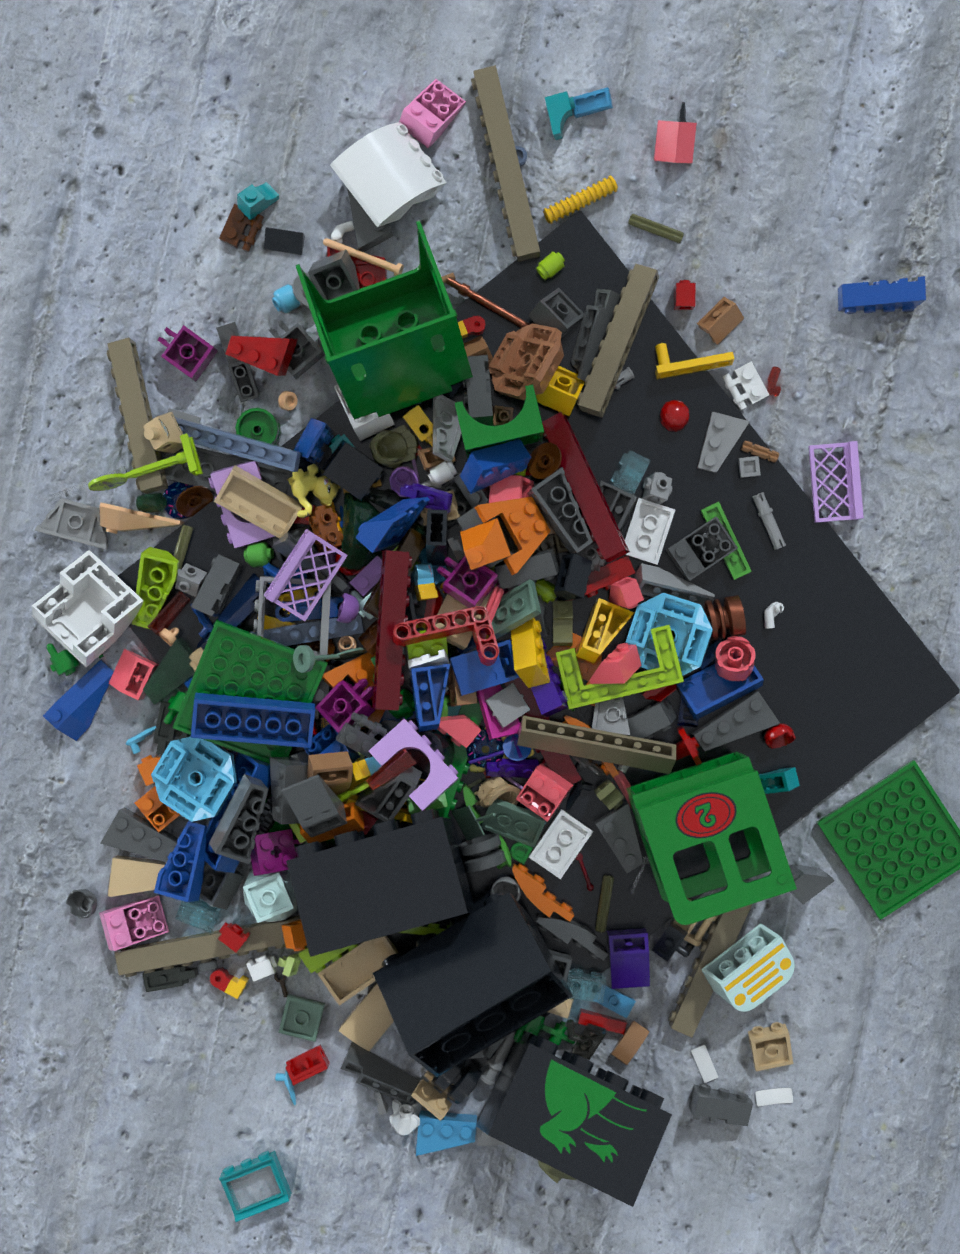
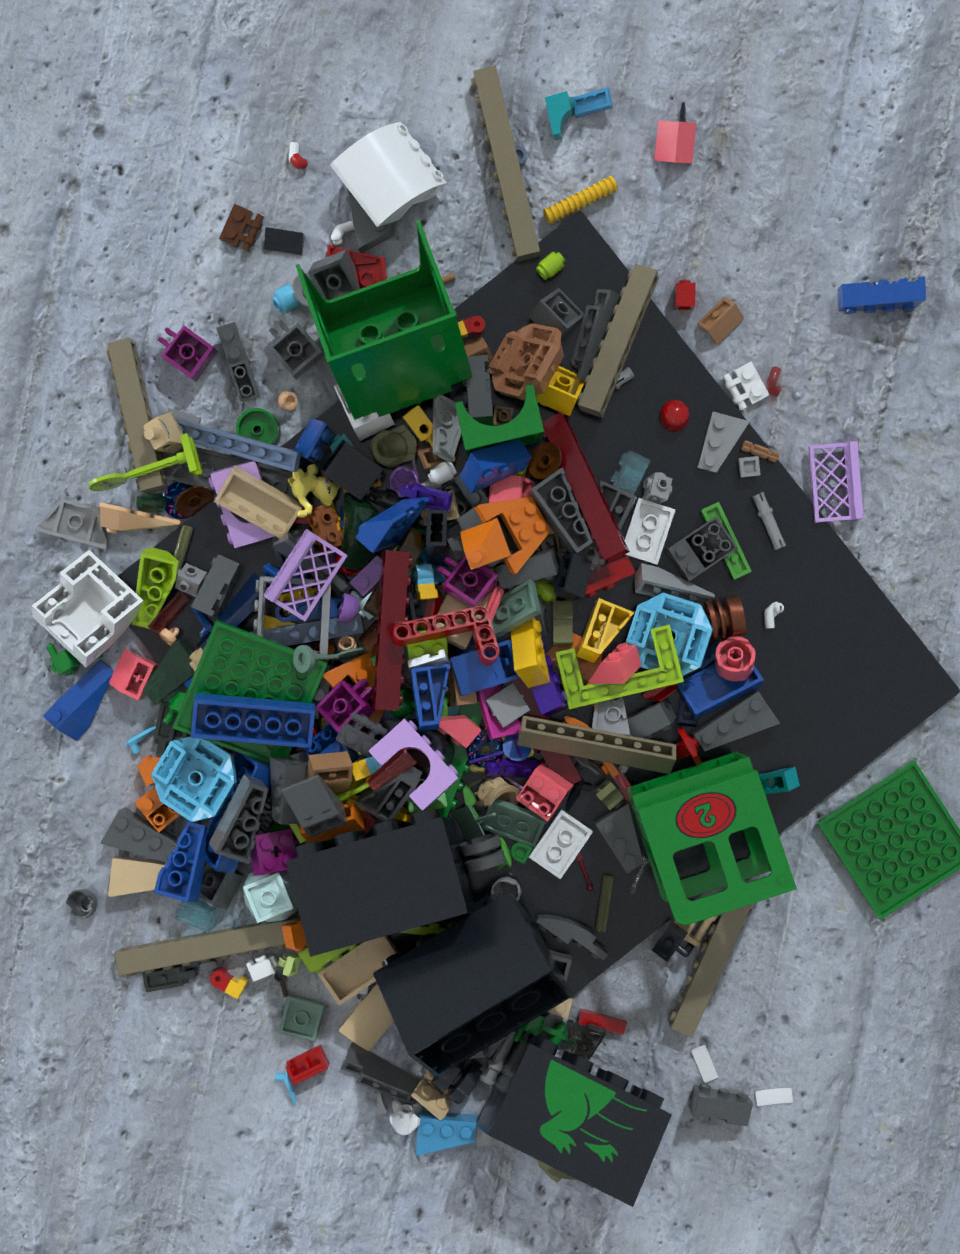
bright pink slope [99,895,169,951] -> none
red brick [218,922,251,953] -> none
window [219,1151,292,1222] -> none
red wedge [225,336,298,376] -> none
teal arch [237,182,279,220] -> none
bright green head [244,542,274,567] -> none
light nougat bar [323,238,404,276] -> none
bright pink slope [399,79,466,148] -> none
copper bar [446,277,530,328] -> none
orange slope [512,863,574,922] -> none
clear light blue brick [566,968,607,1003] -> none
dark azure plate [593,982,636,1018] -> none
dark purple slope [607,928,650,989] -> none
coral slope [609,577,644,609] -> none
medium nougat slope [611,1021,650,1065] -> none
olive axle [628,214,684,243] -> none
yellow piece [655,343,734,379] -> none
light aqua brick [701,923,795,1012] -> none
tan plate [748,1022,793,1071] -> none
red hair [764,724,796,749] -> none
dark grey slope [789,864,835,904] -> none
none -> red arm [289,142,308,169]

